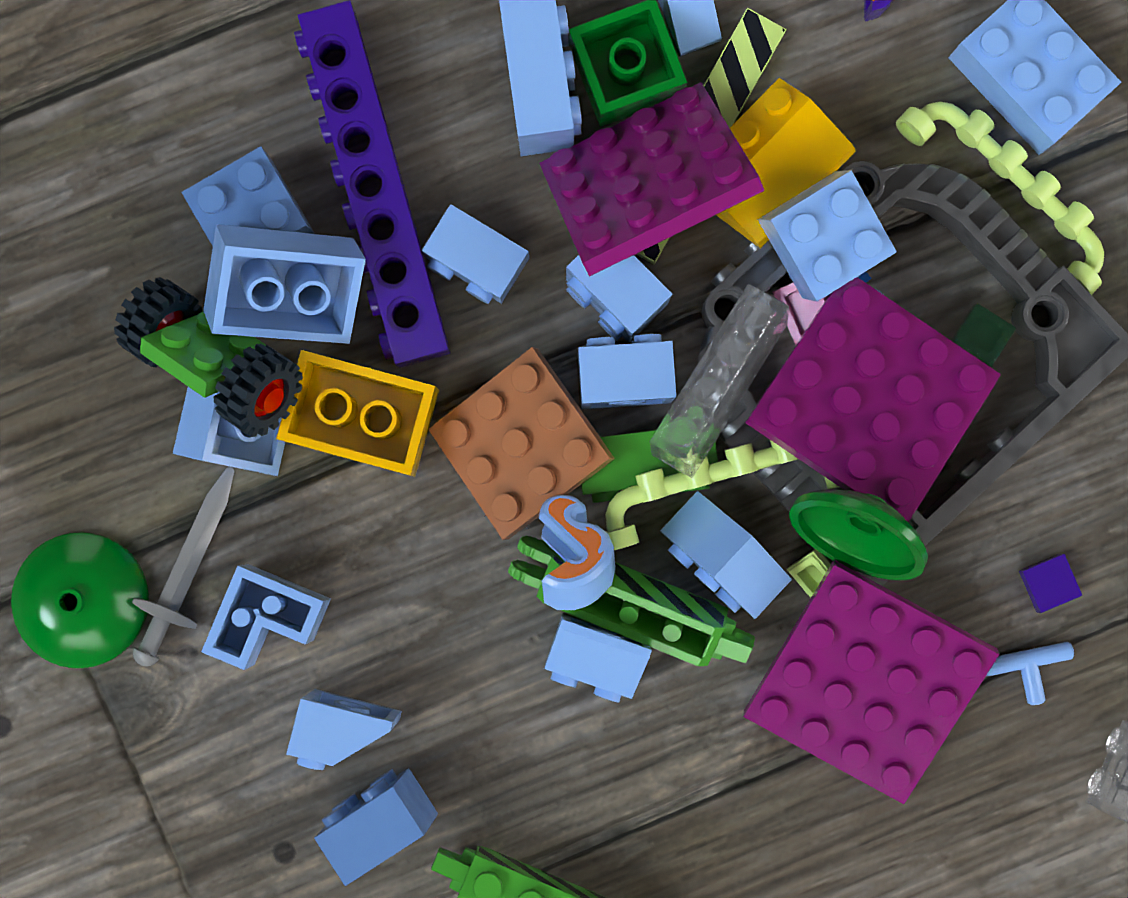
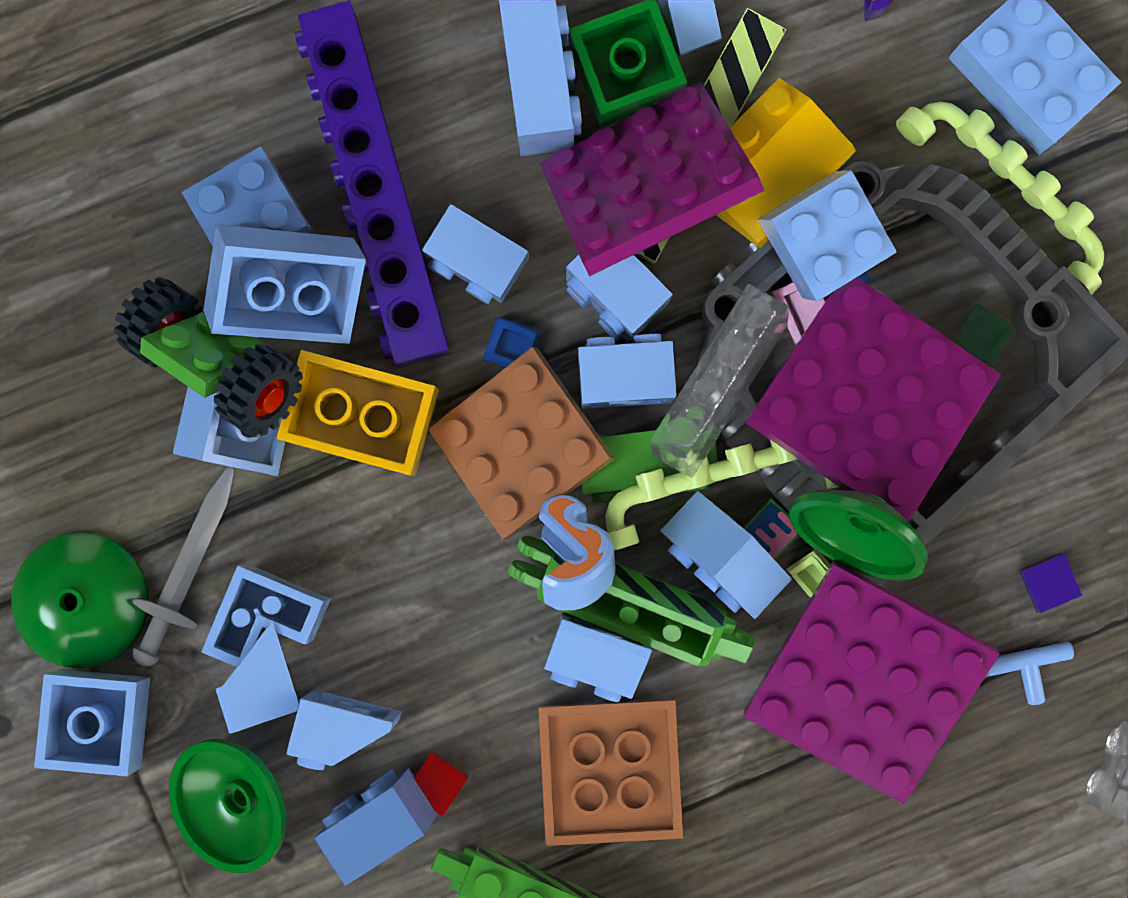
none -> light blue brick [34,669,151,776]
none -> green dish [169,738,287,873]
none -> light blue slope [215,620,299,734]
none -> red tile [414,751,469,816]
none -> blue tile [483,317,540,368]
none -> nougat plate [538,698,683,846]
none -> tile [742,498,799,560]

